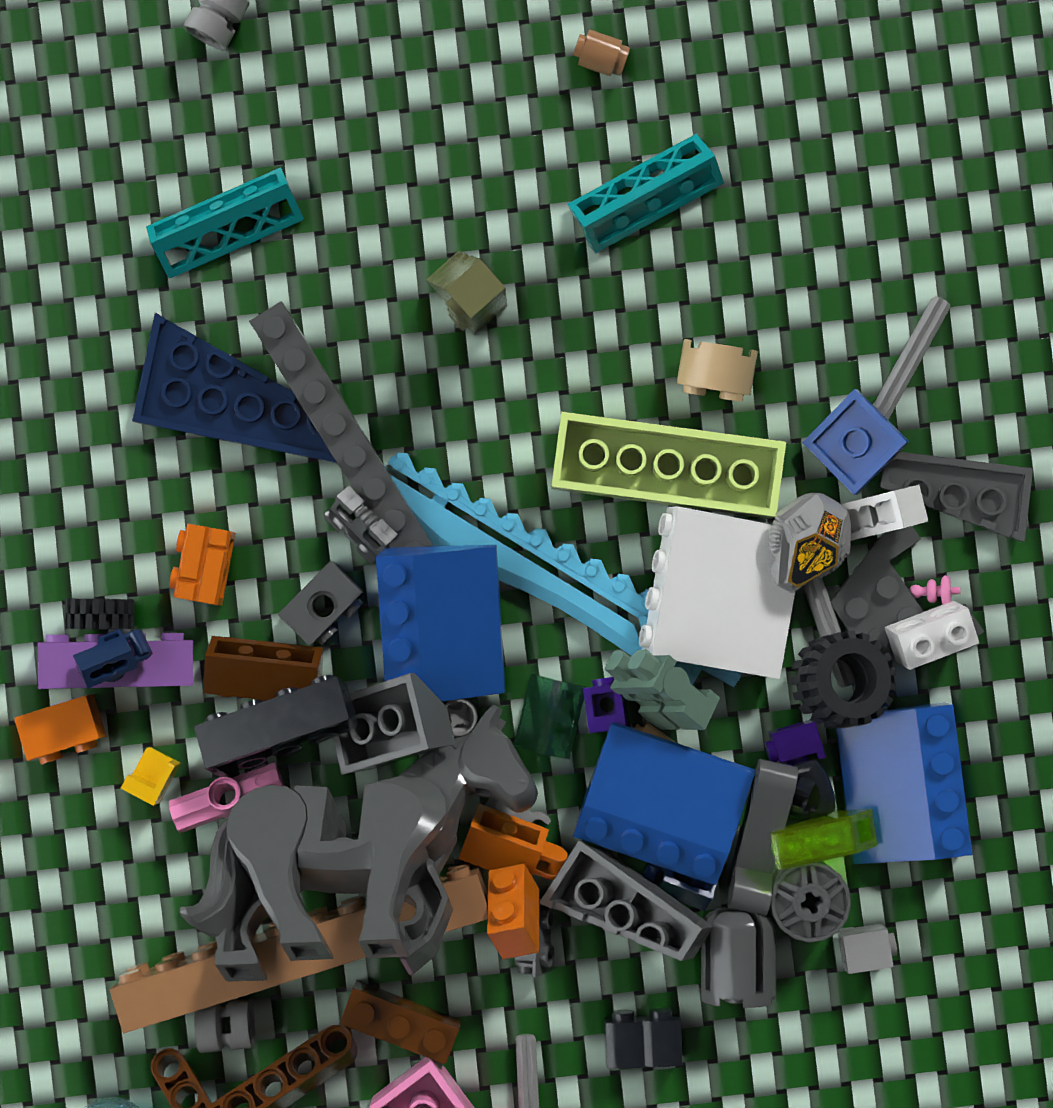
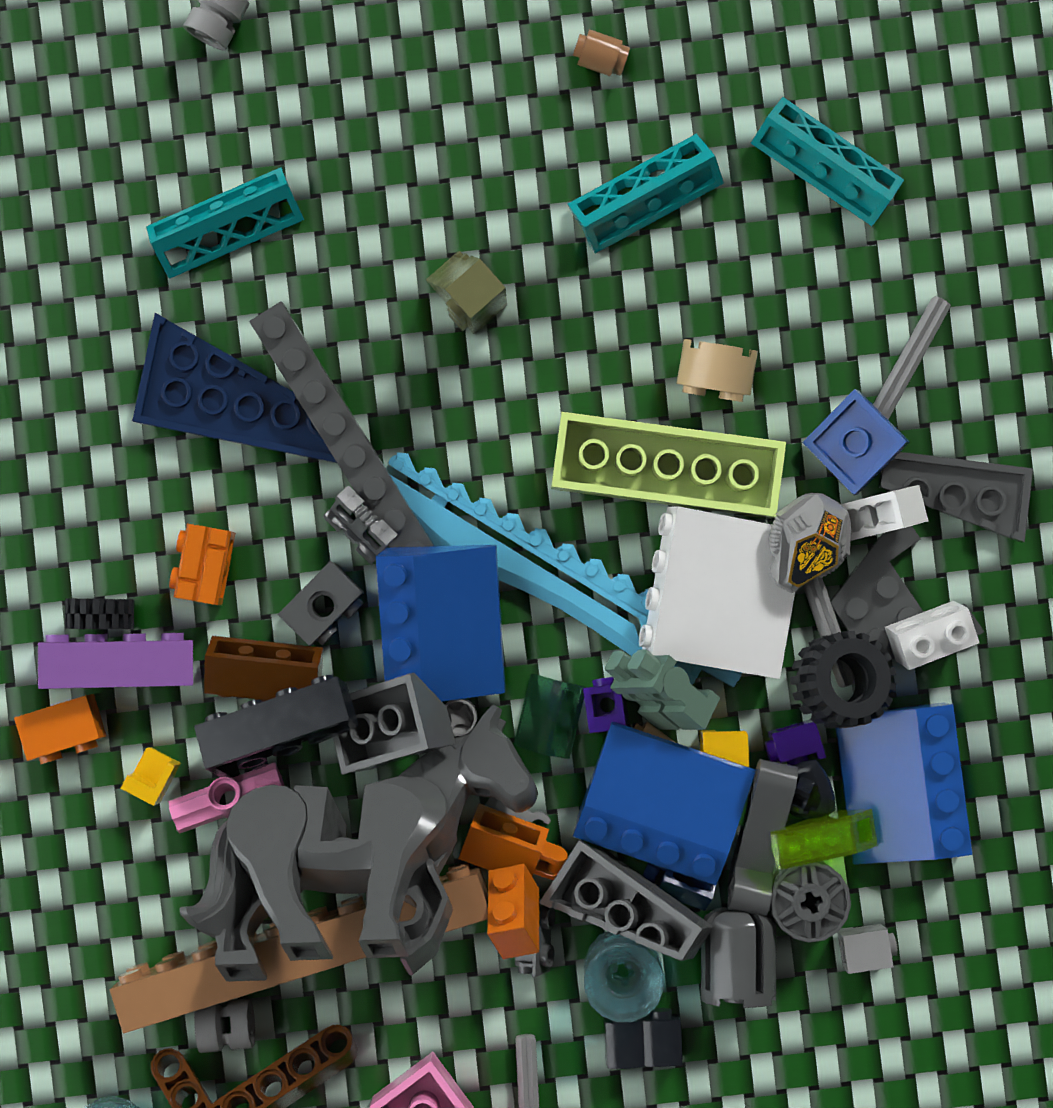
dark blue piece [73,629,153,689] -> none
reddish brown brick [339,980,461,1065] -> none
bright pink hair [909,575,961,604] -> none
none -> clear light blue wheel [584,932,664,1022]
none -> yellow panel [699,730,749,767]
none -> teal fence [751,97,904,226]

